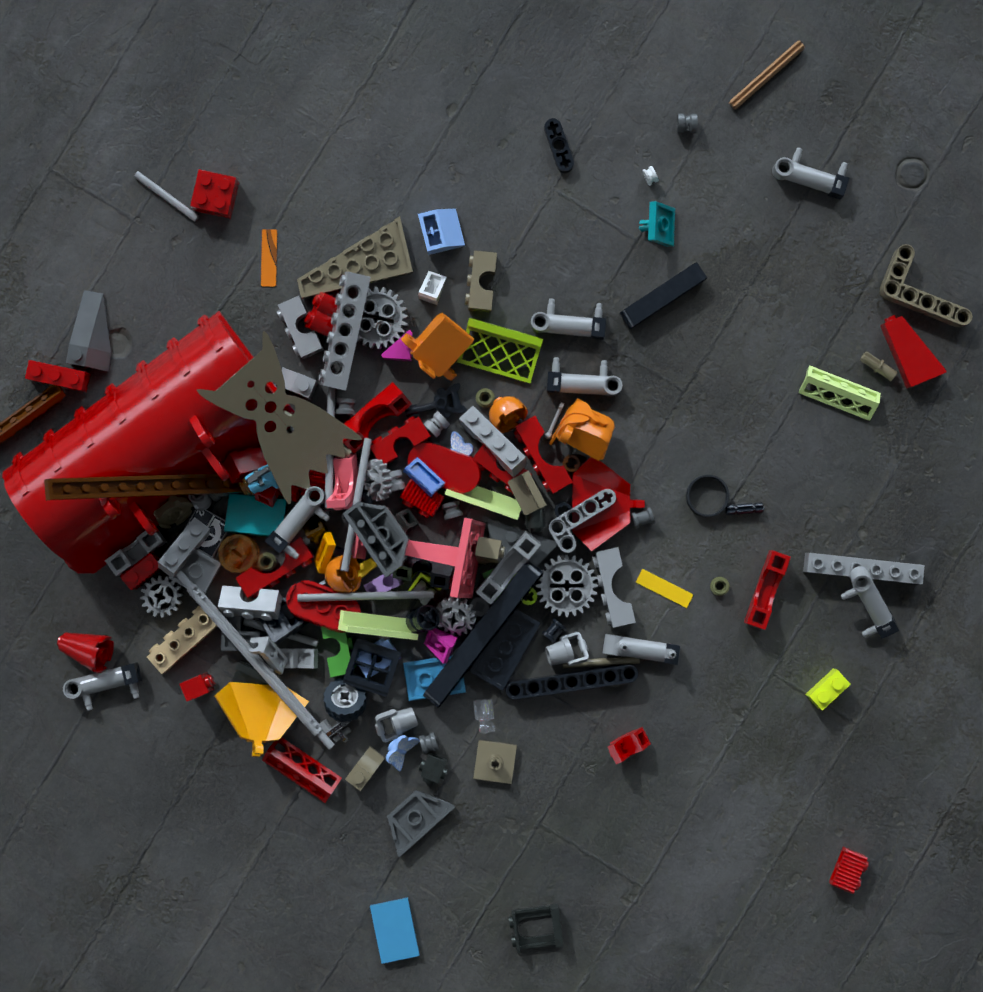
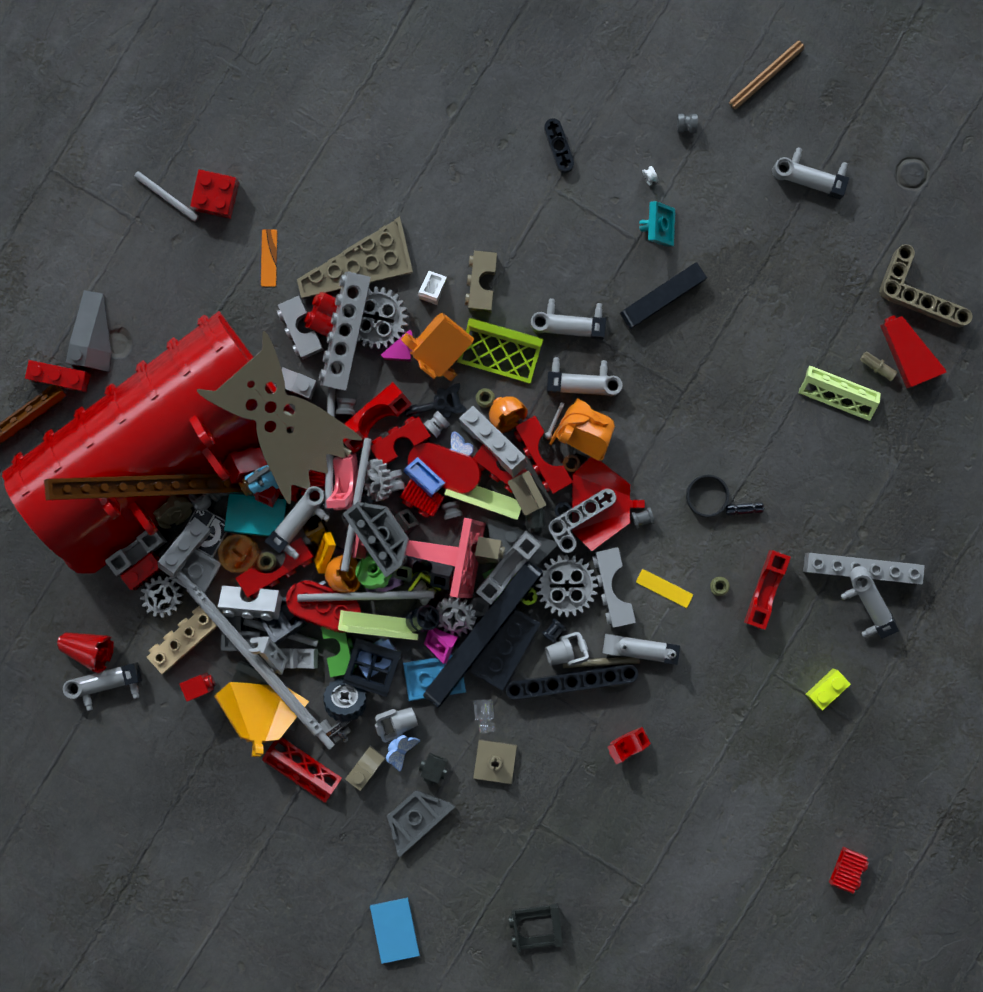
light blue slope [418,209,465,255] -> none
dark grey wheel [419,732,439,755] -> none
none -> bright green plate [355,554,393,589]

